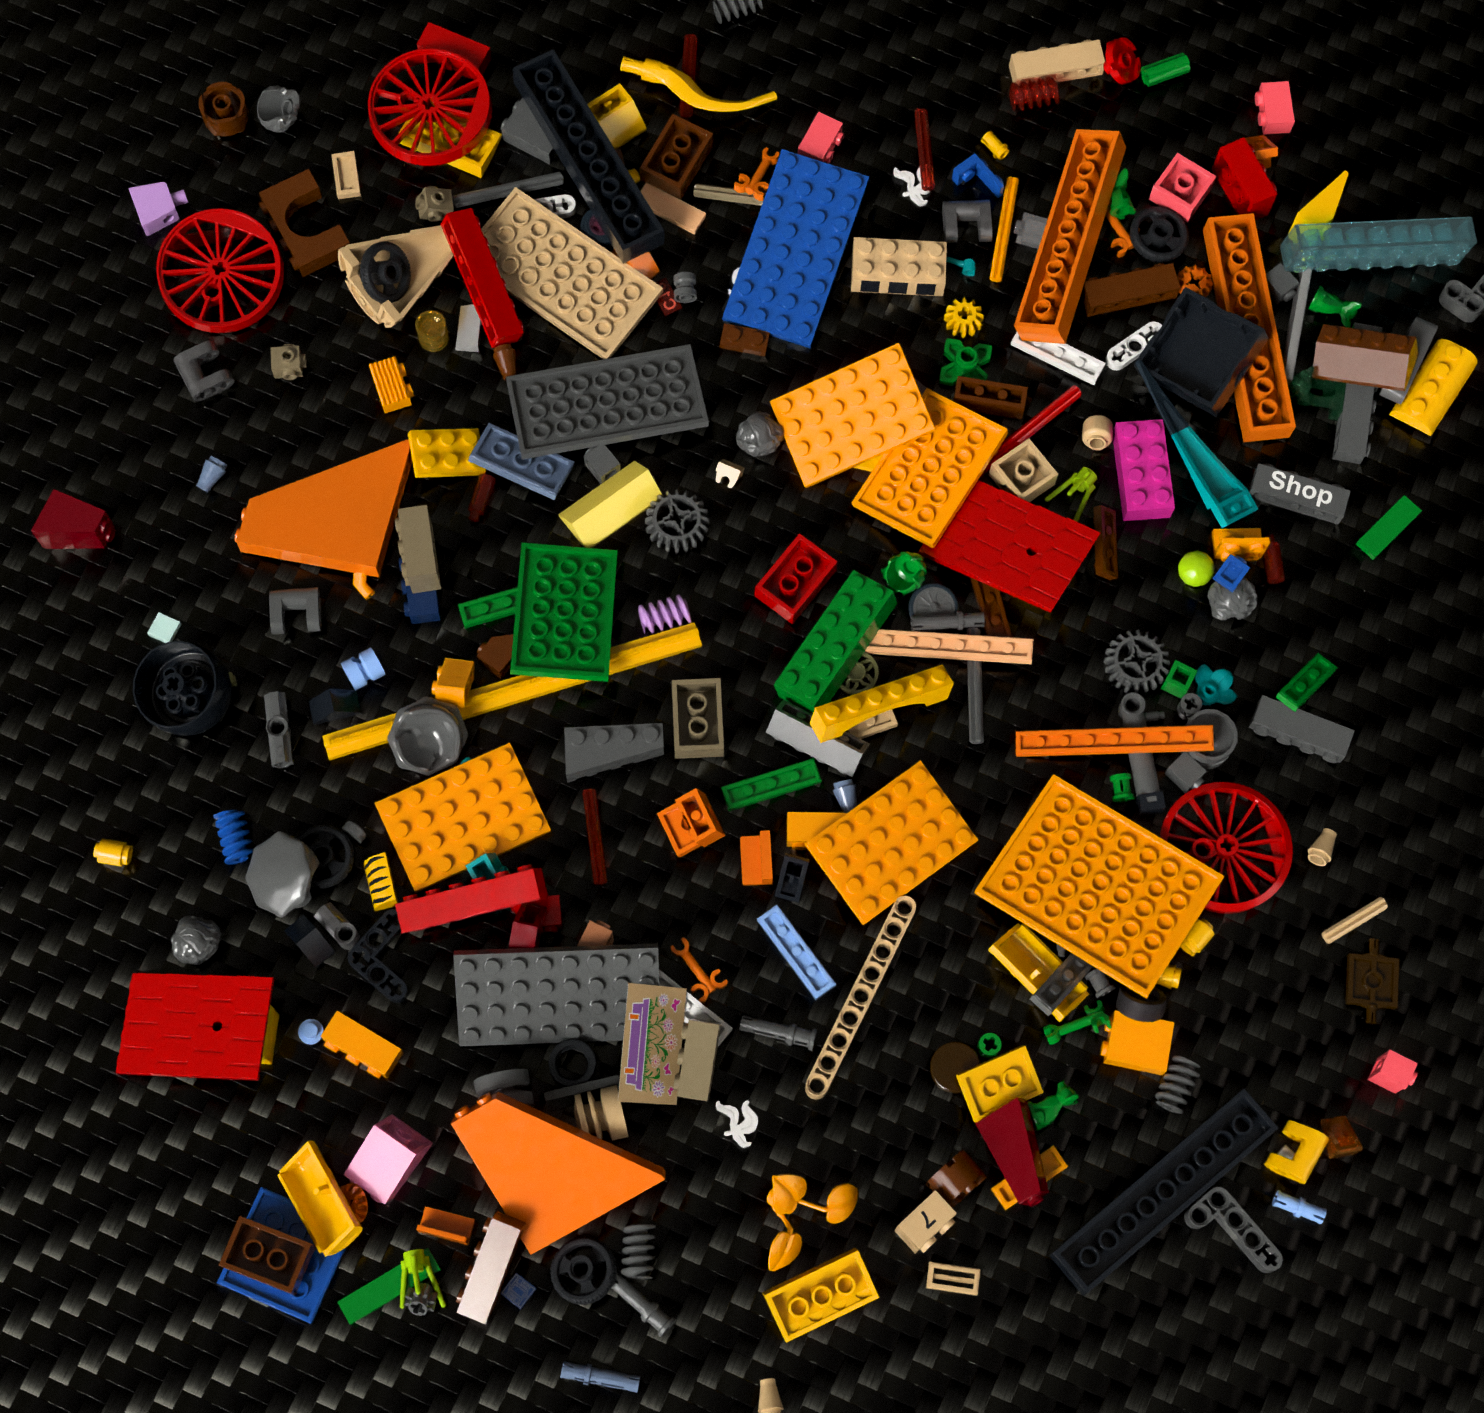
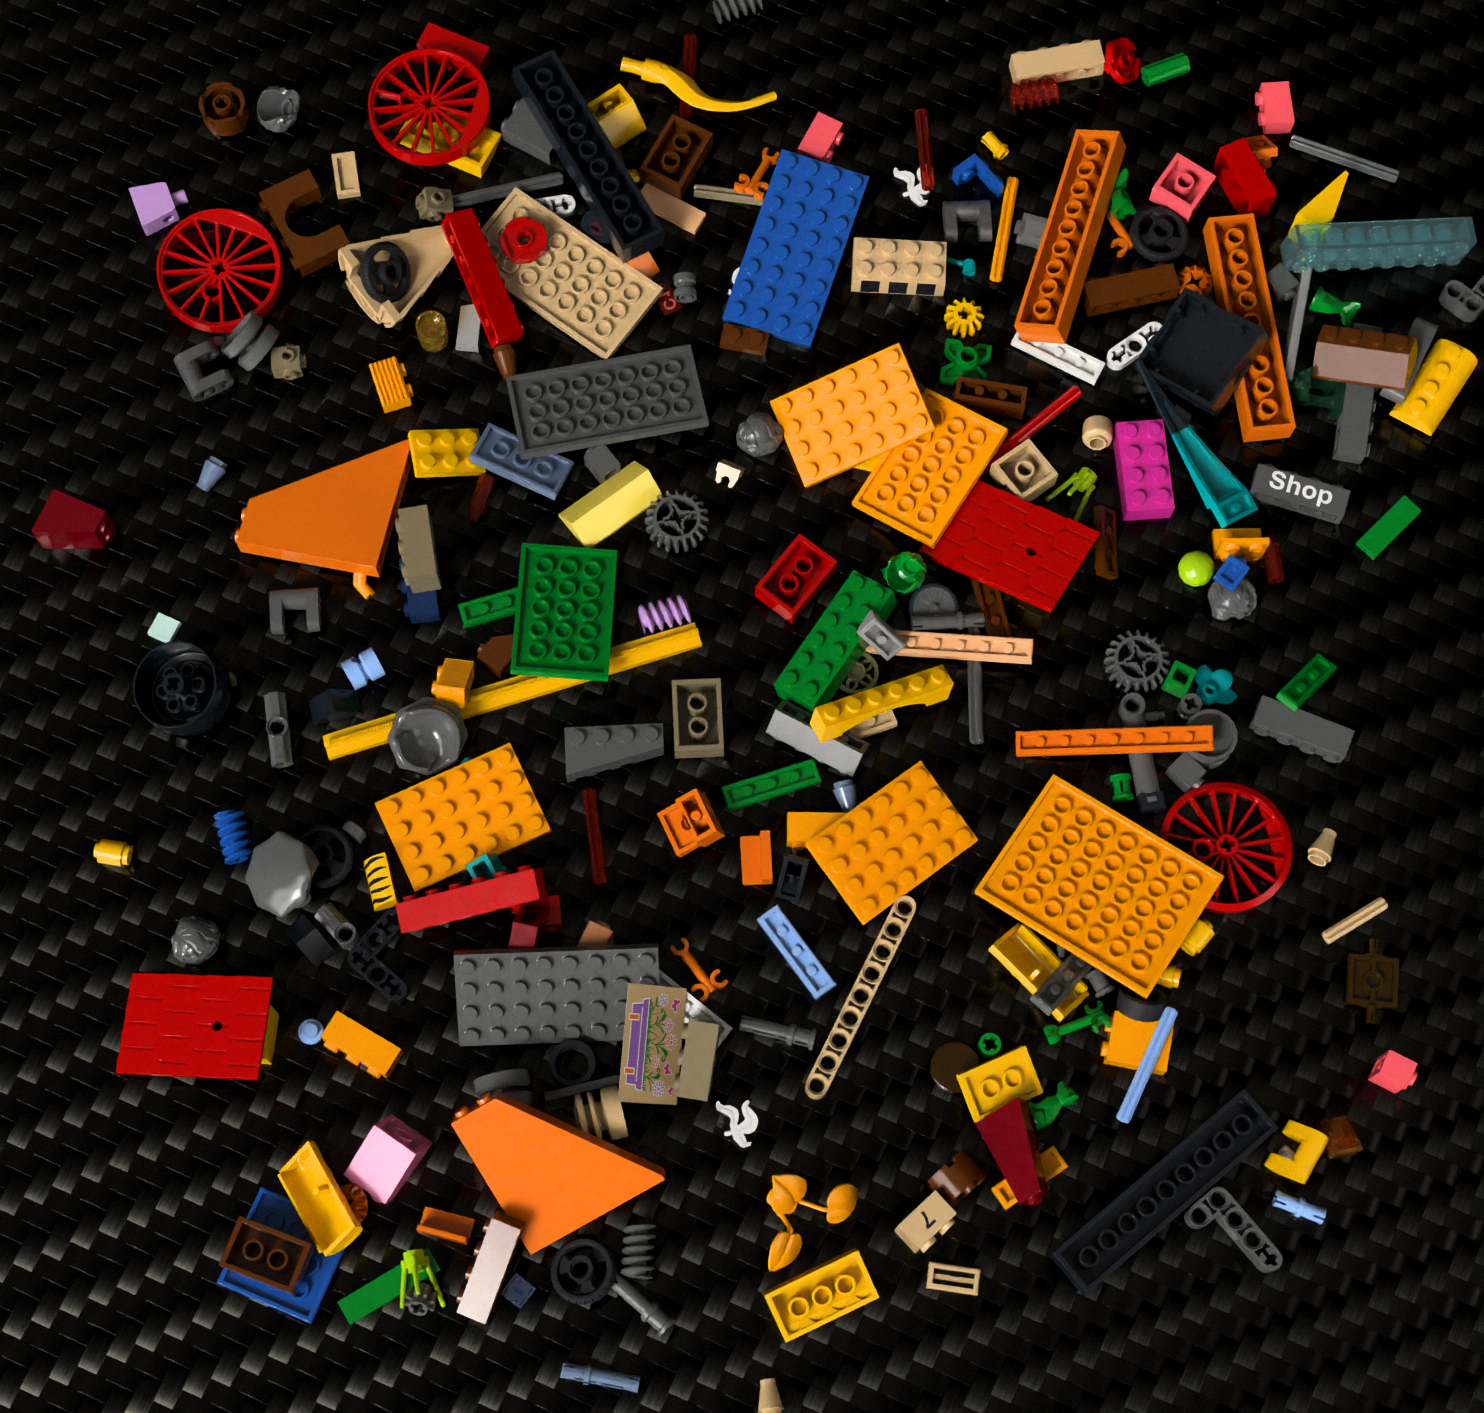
dark grey piece [1155,1056,1200,1114] -> none
none -> dark grey wheel [221,310,280,371]
none -> red plate [500,217,548,264]
none -> light grey slope [856,610,906,661]
none -> light blue axle [1116,1006,1178,1123]
none -> dark grey axle [1289,134,1399,183]

